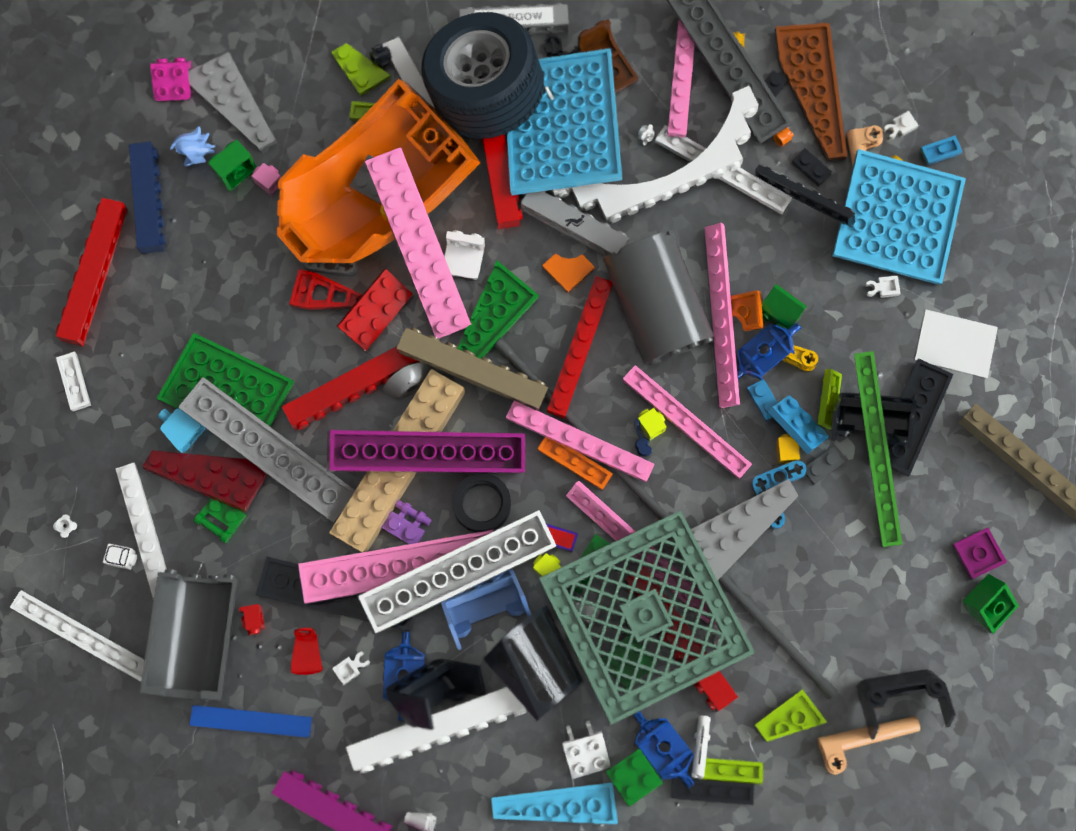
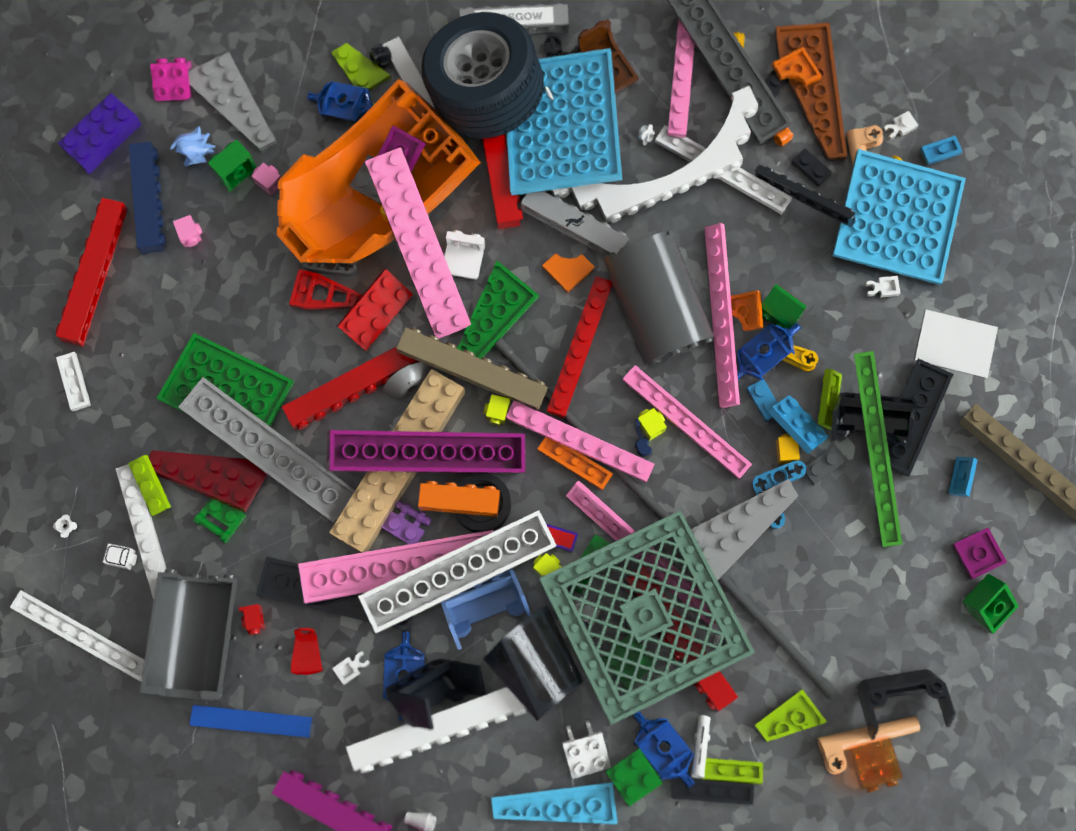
medium azure torso [158,408,206,453] -> none
none -> dark purple brick [58,93,142,174]
none -> lime plate [128,455,171,516]
none -> bright pink brick [173,215,202,247]
none -> blue plate [307,81,373,123]
none -> magenta plate [377,125,426,172]
none -> orange brick [418,481,500,517]
none -> neon yellow brick [483,394,511,426]
none -> orange tile [771,47,822,87]
none -> clear orange plate [850,738,903,793]
none -> dark azure plate [948,457,978,497]

